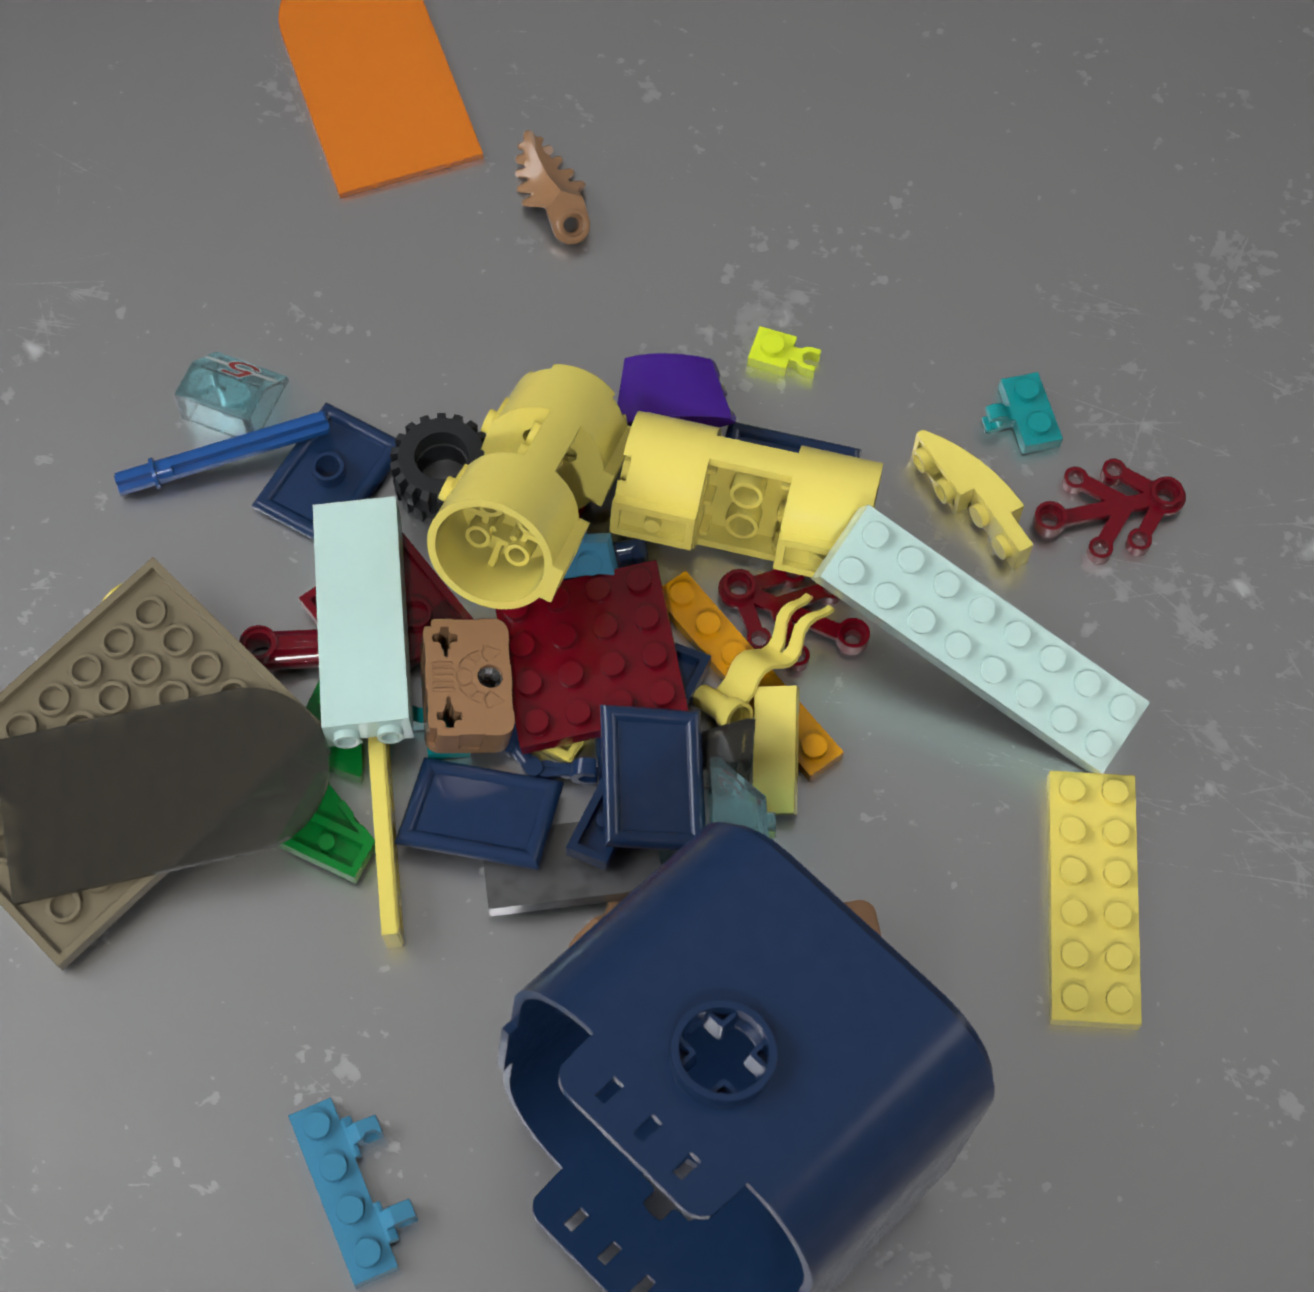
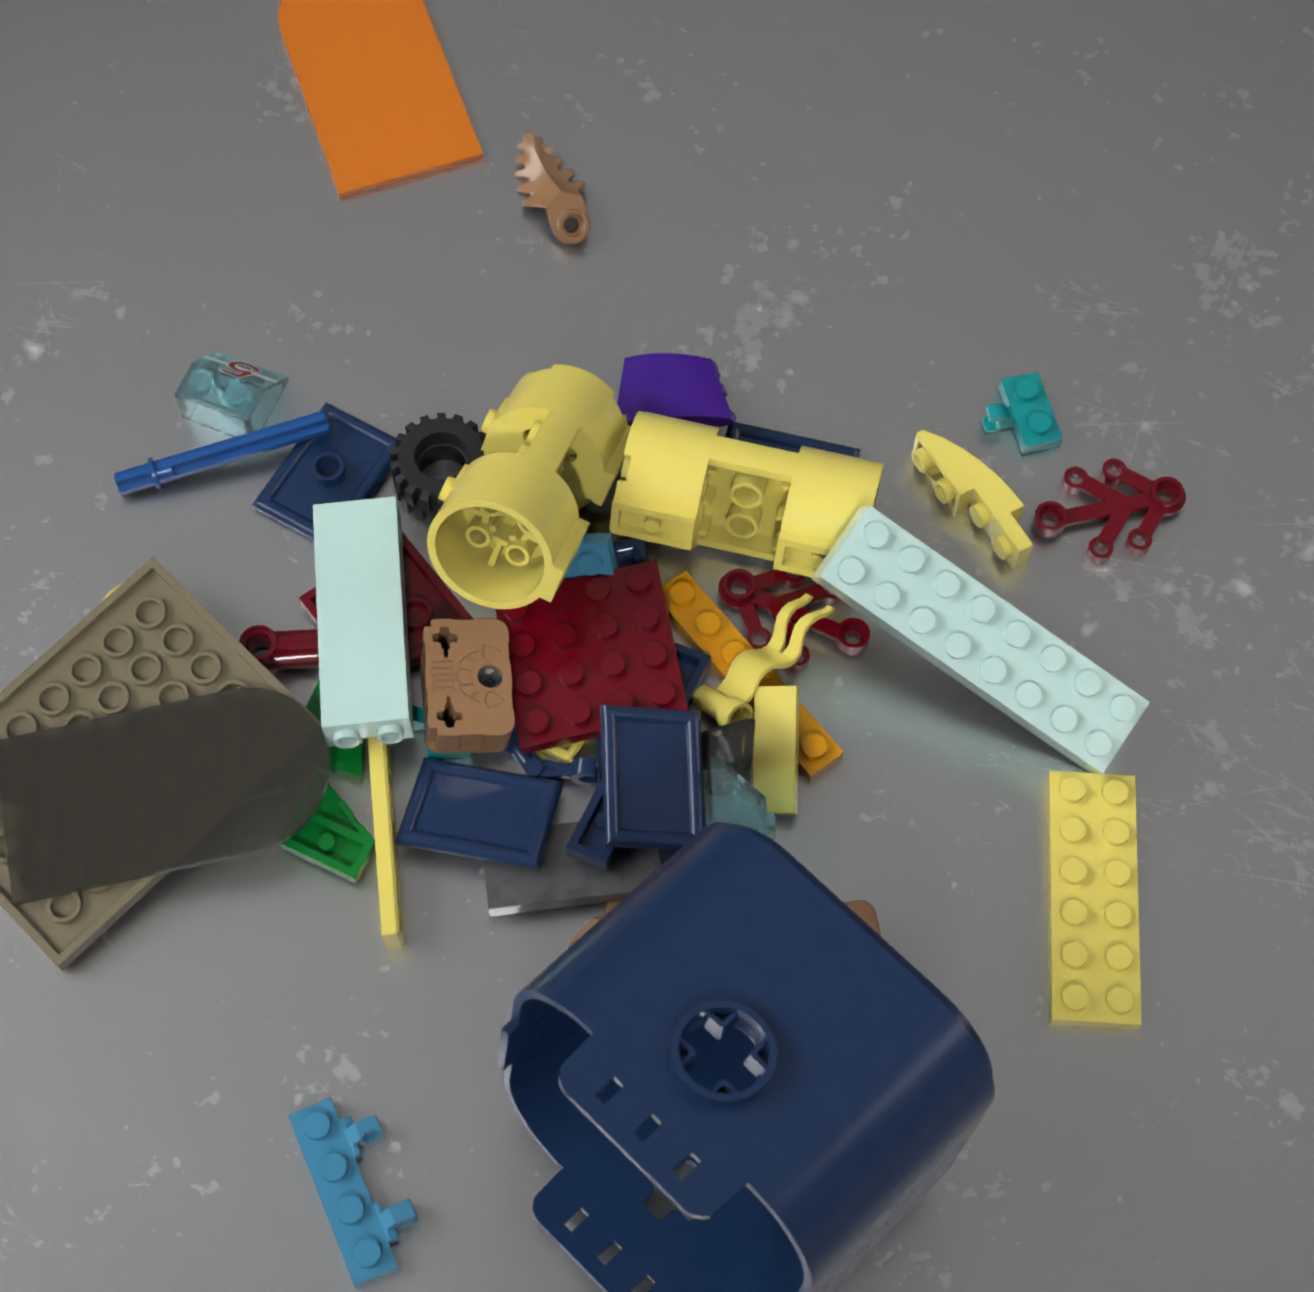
neon yellow plate [747,326,822,379] -> none

